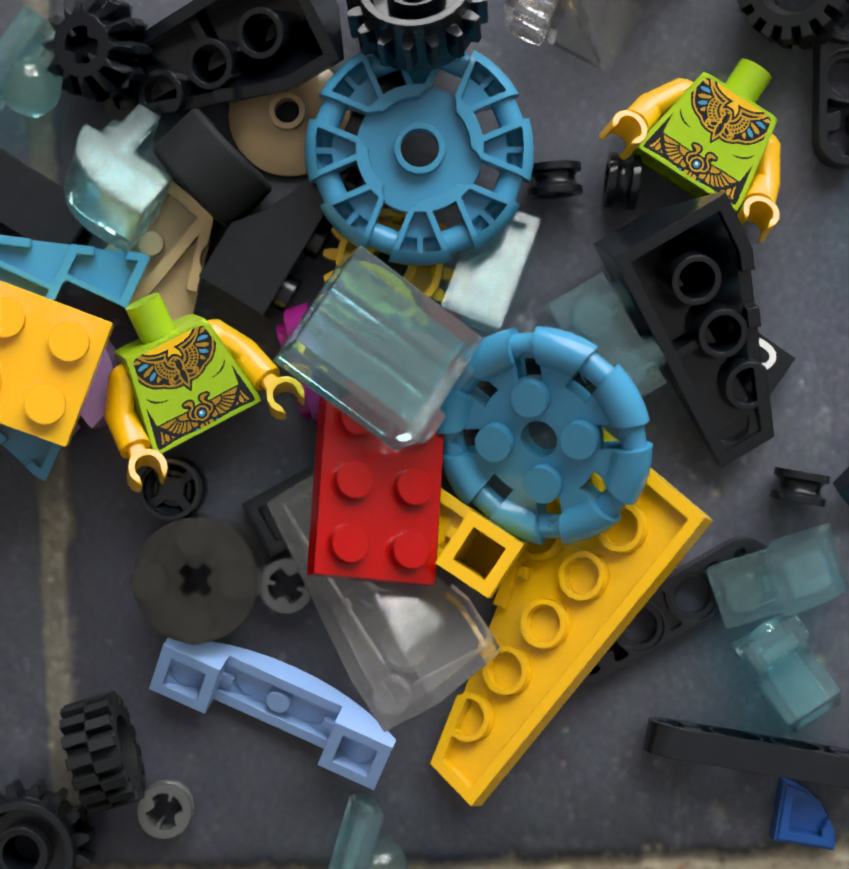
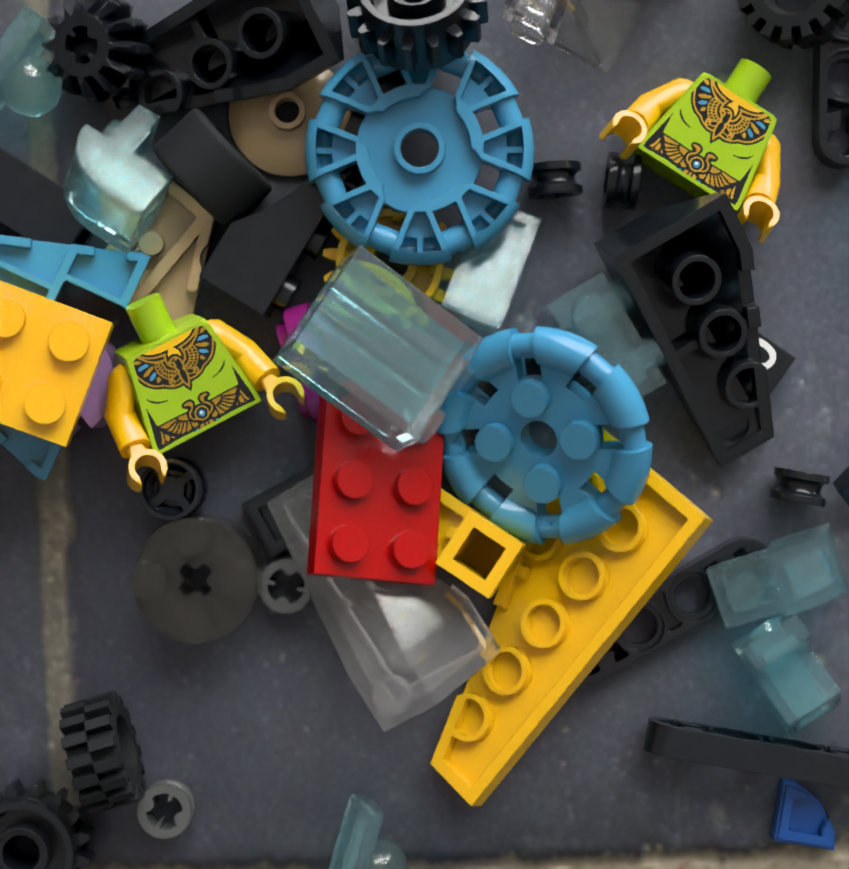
light blue slope [149,637,396,790] -> none

